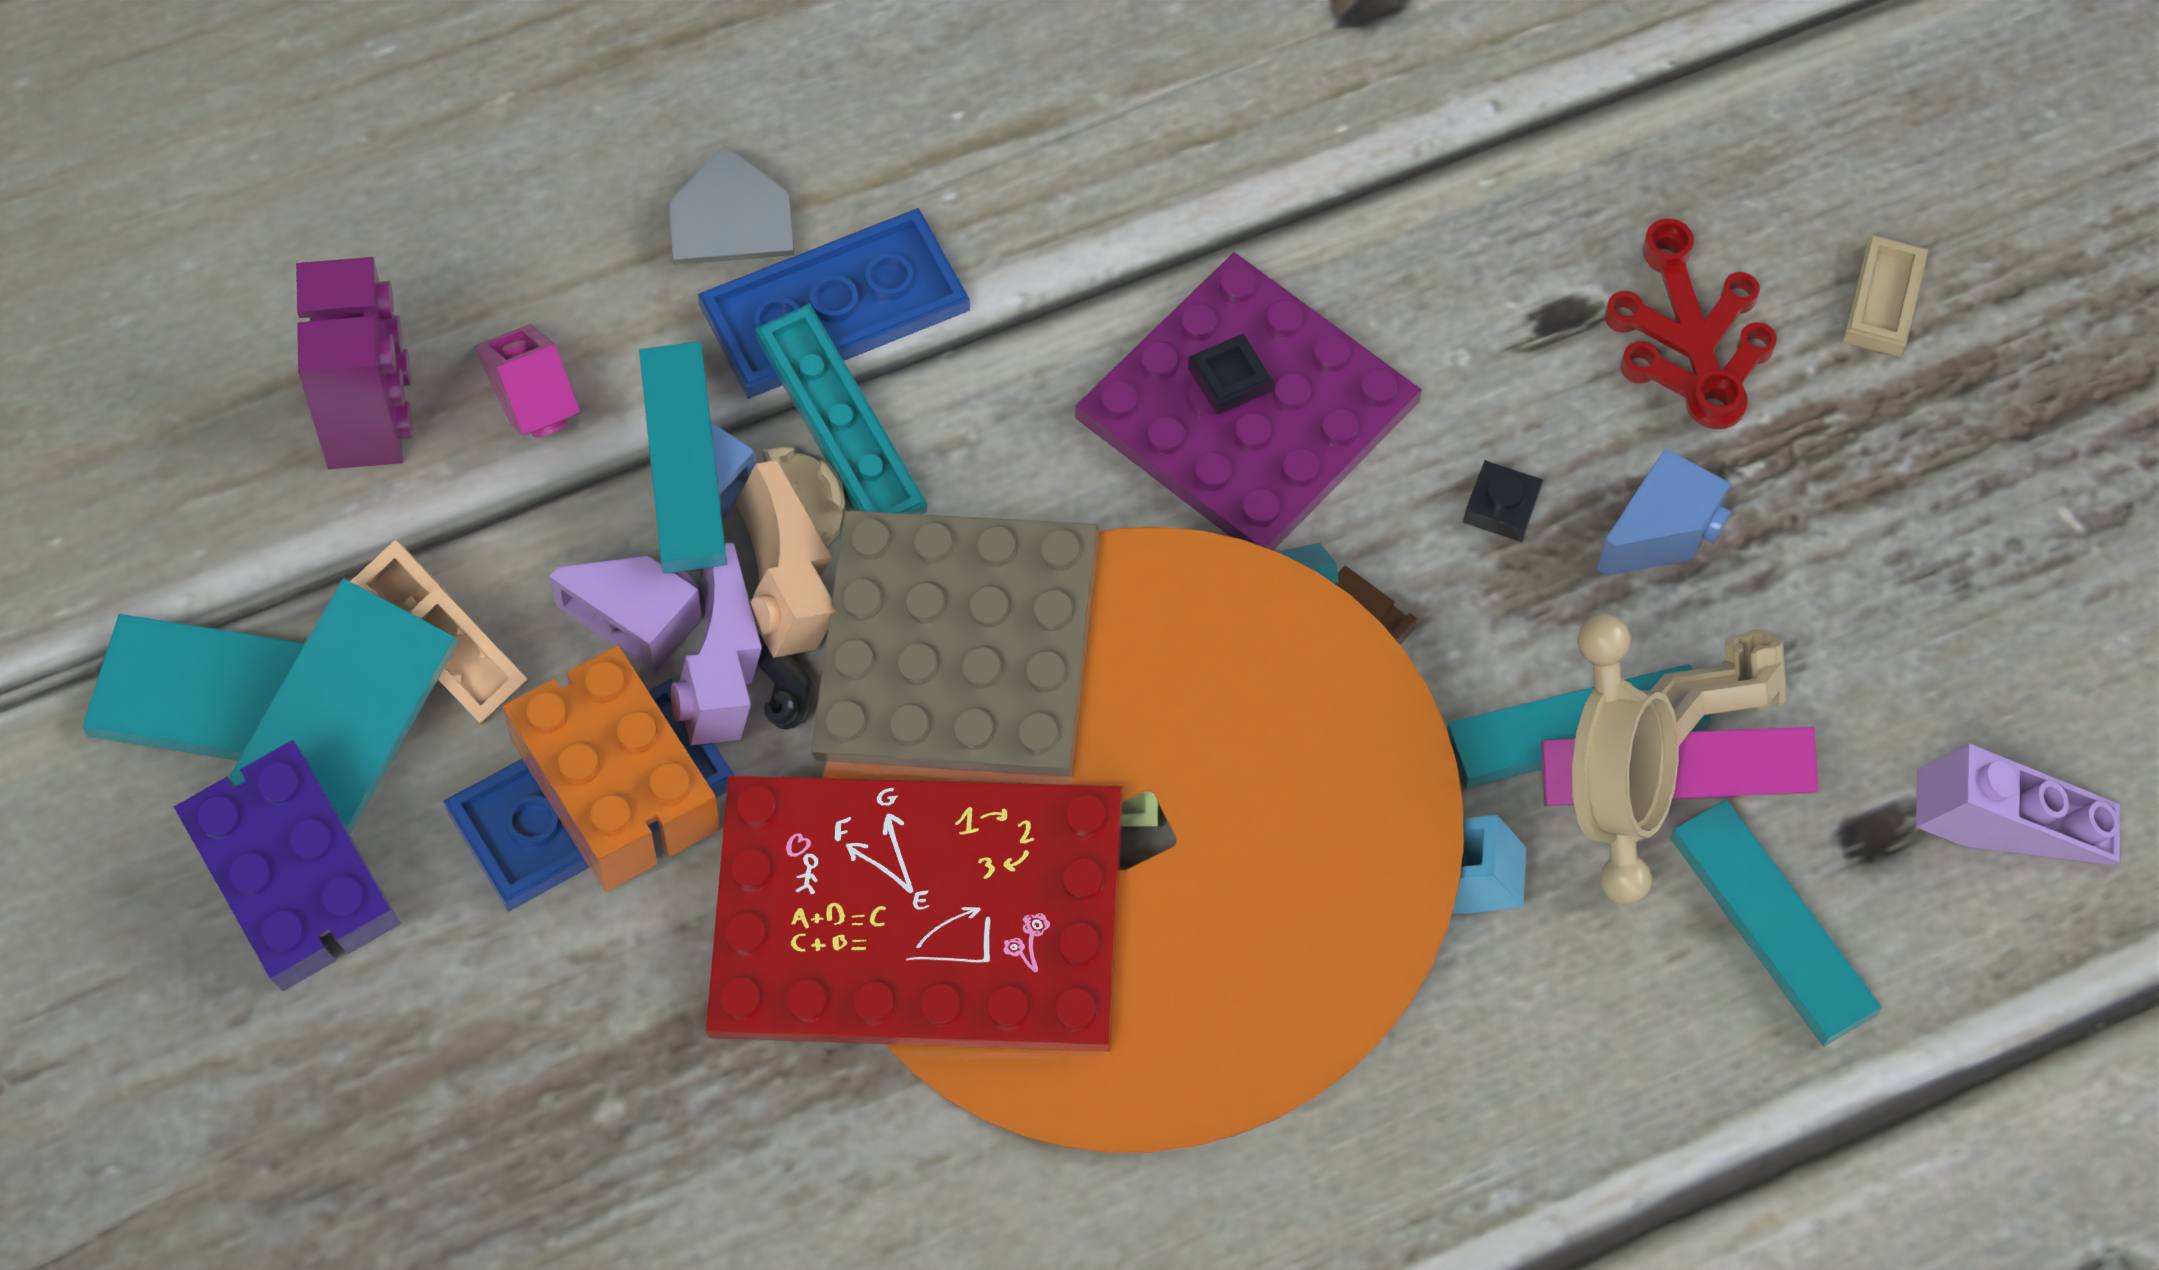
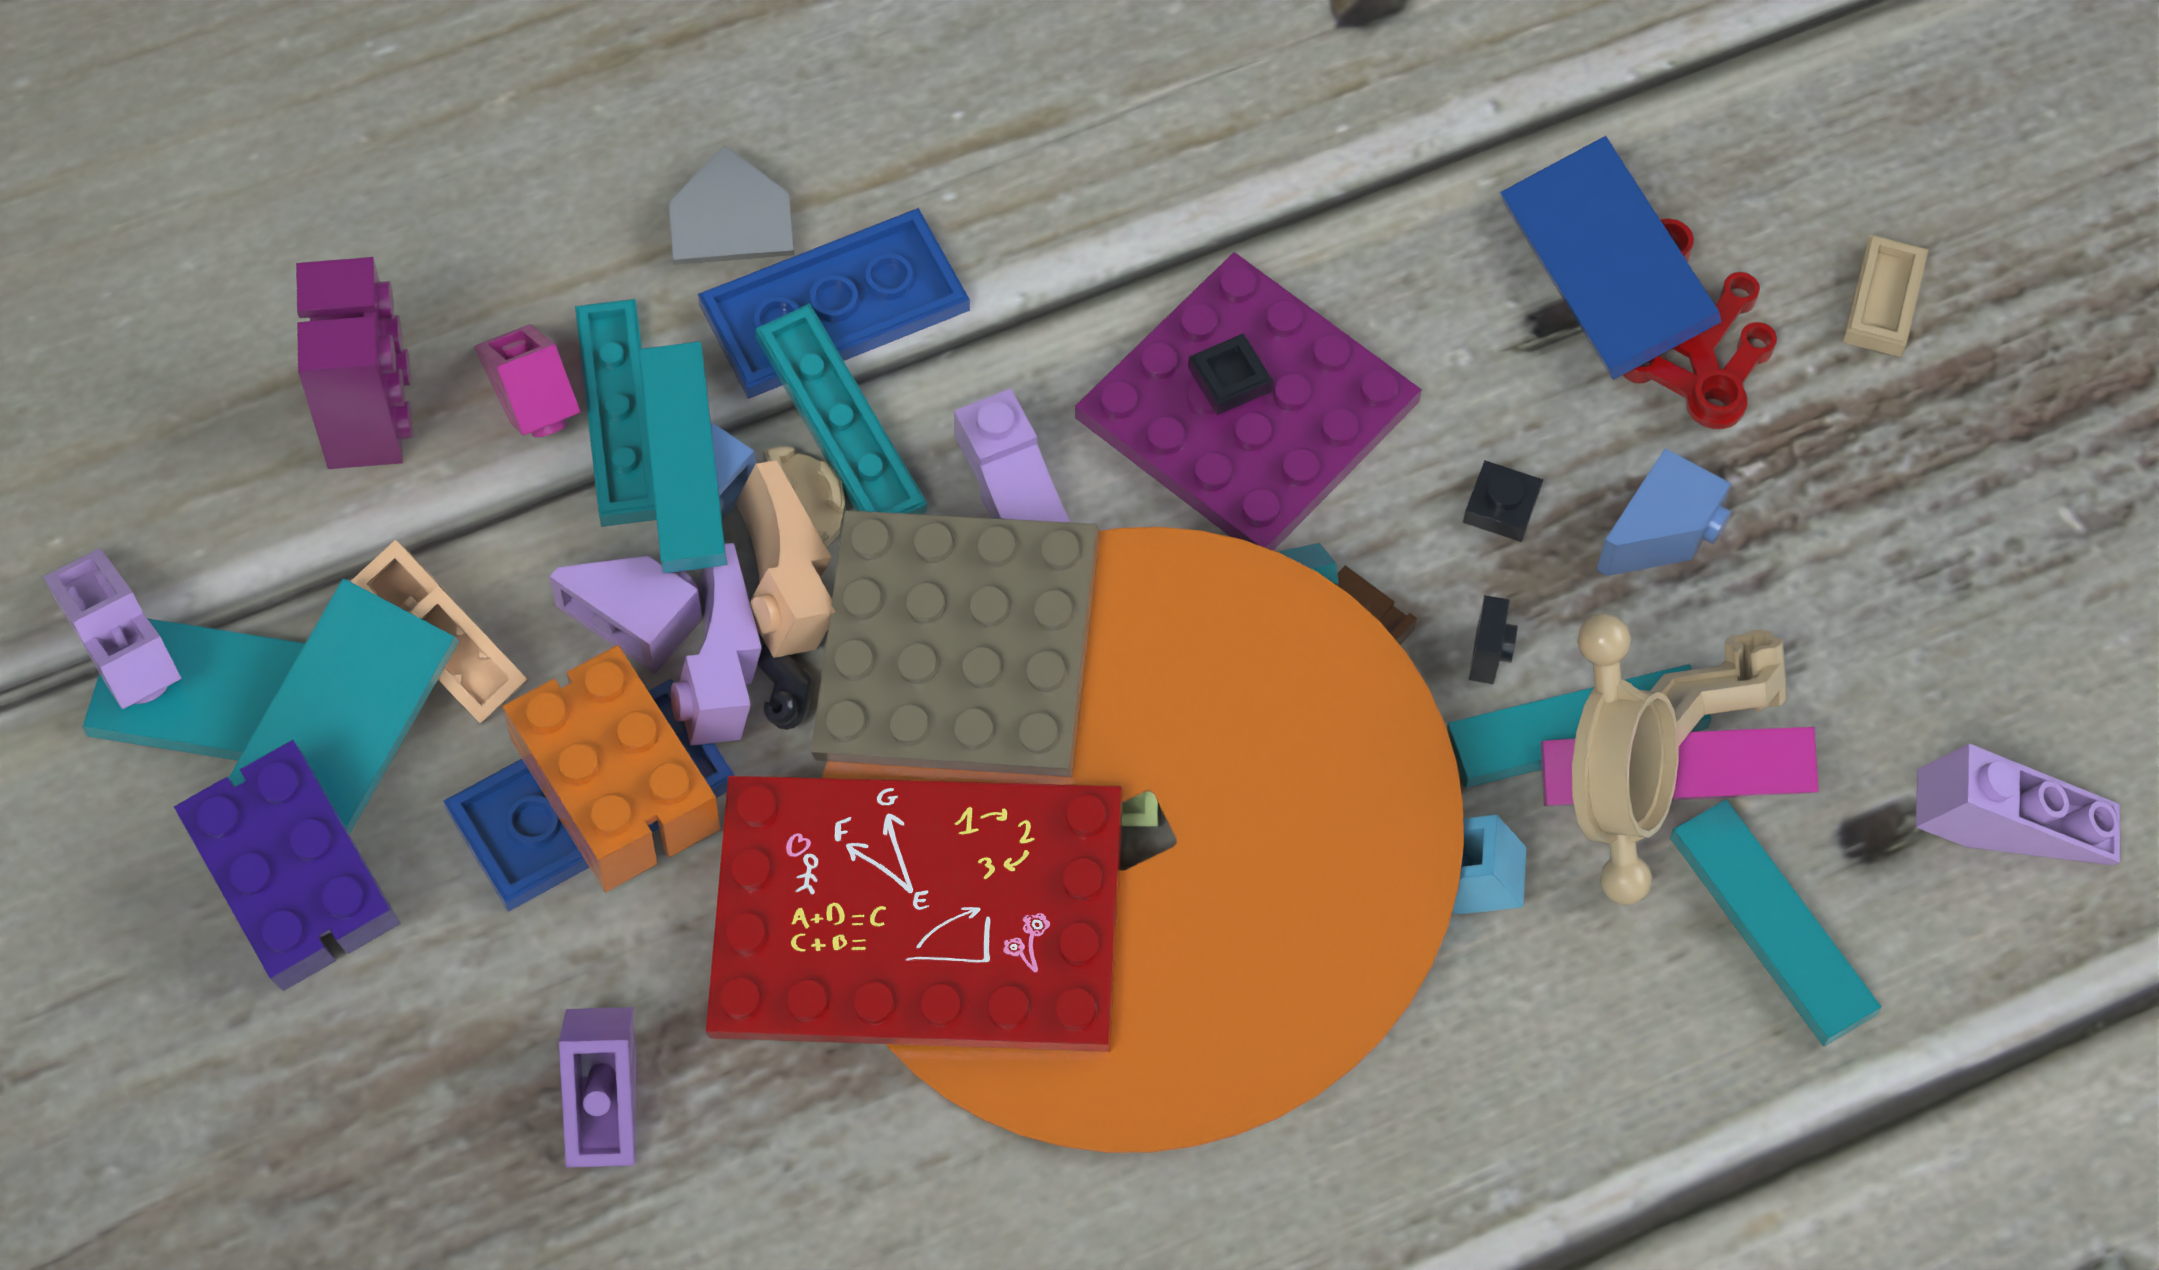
none -> lavender slope [43,548,182,709]
none -> medium lavender slope [559,1007,637,1167]
none -> teal tile [575,299,657,527]
none -> lavender slope [954,388,1070,522]
none -> black plate [1468,595,1518,684]
none -> blue tile [1500,135,1722,380]

